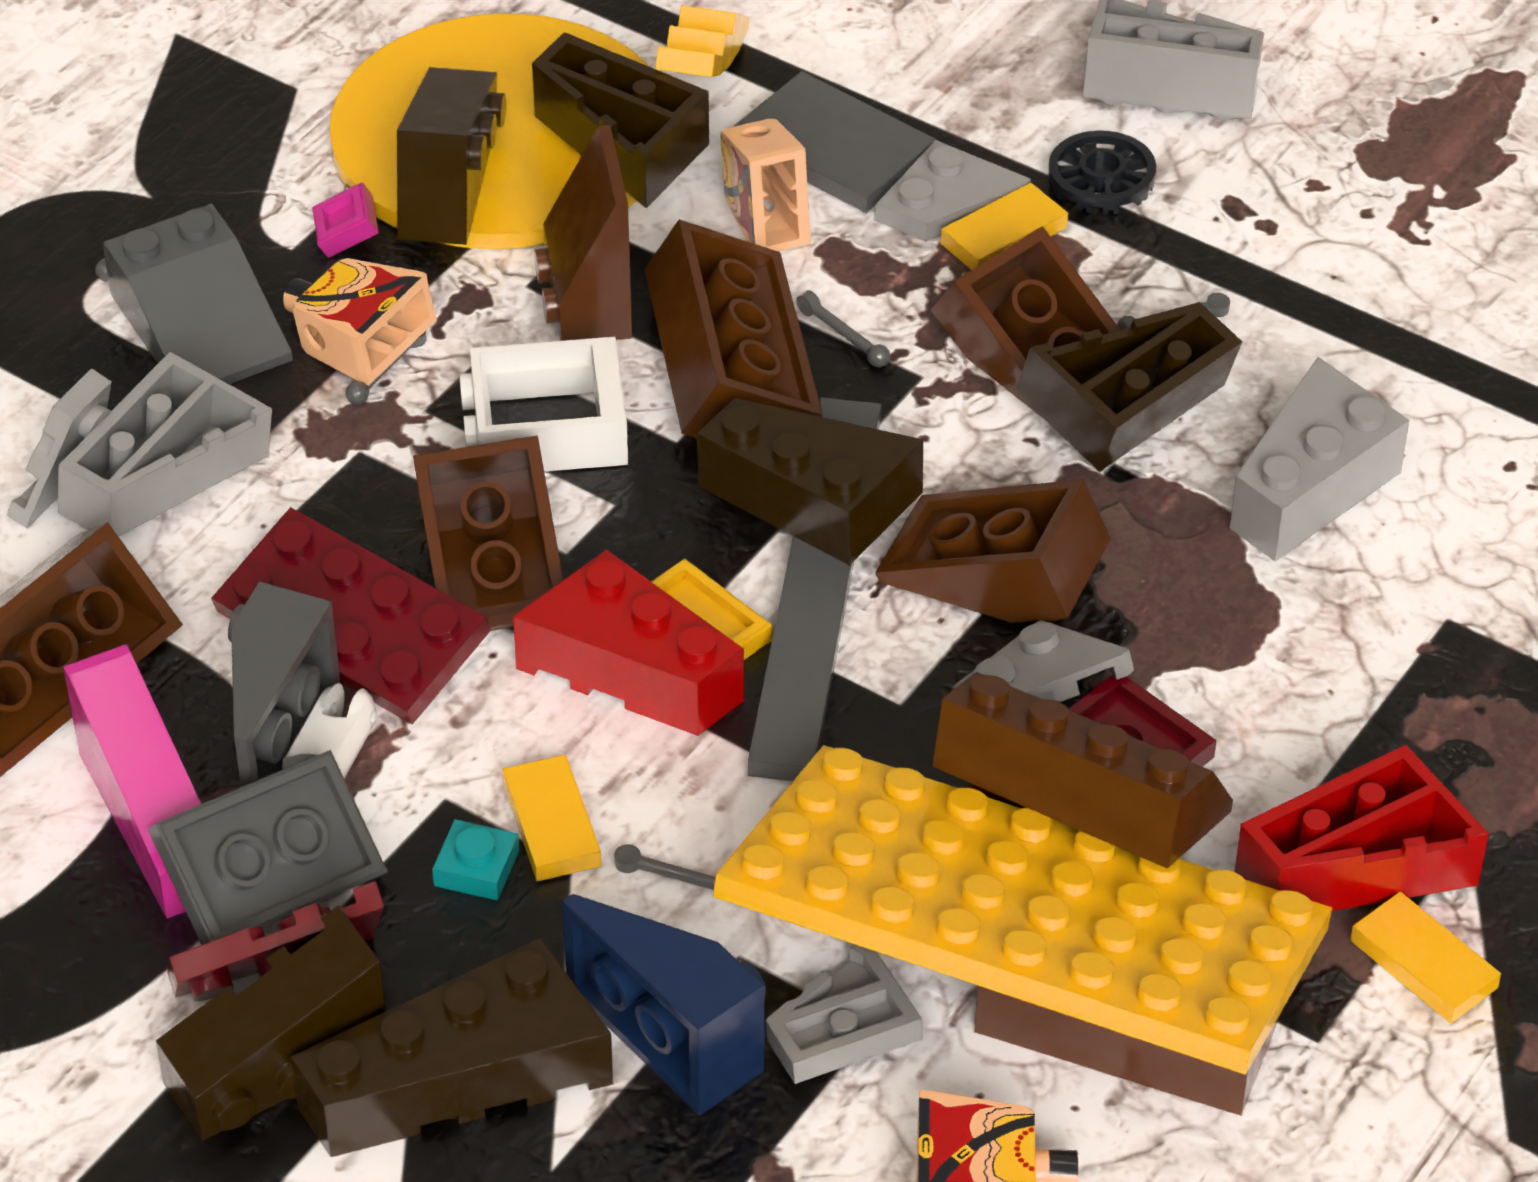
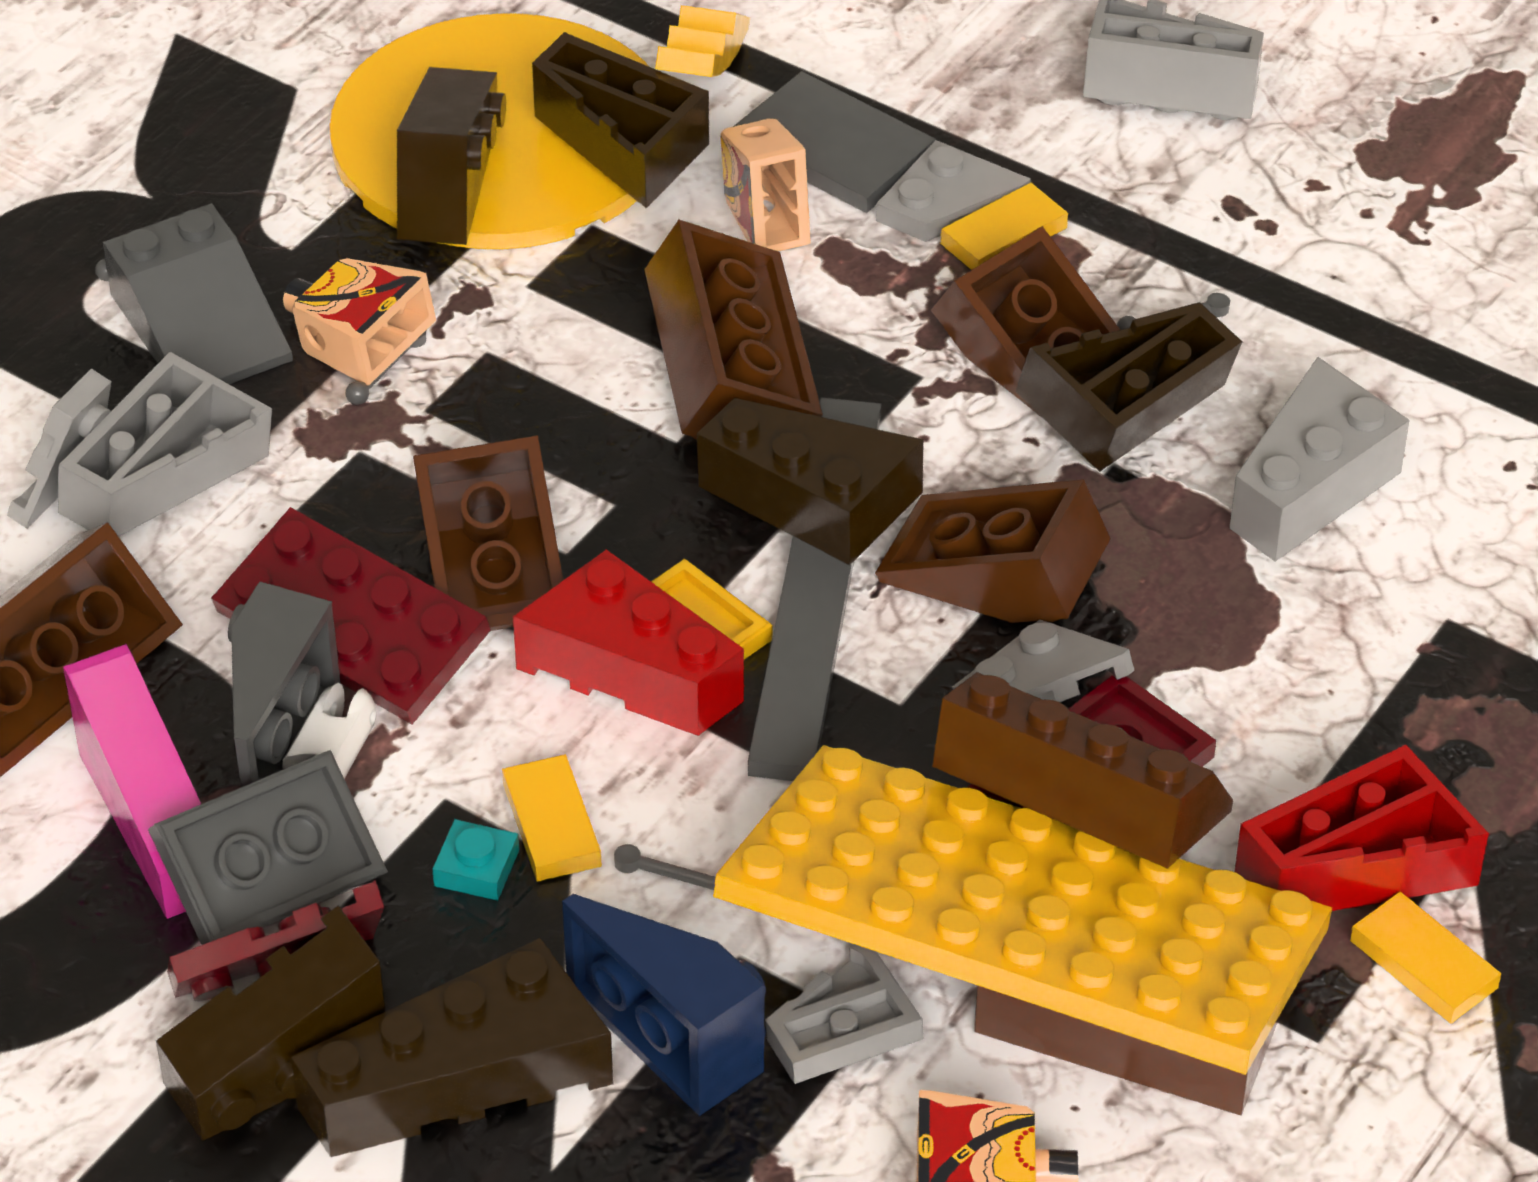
dark pink tile [312,183,379,258] -> none
white window [459,337,628,472] -> none
reddish brown slope [534,125,632,341] -> none
dark grey hinge [797,290,891,368] -> none
black wheel [1048,130,1156,214] -> none

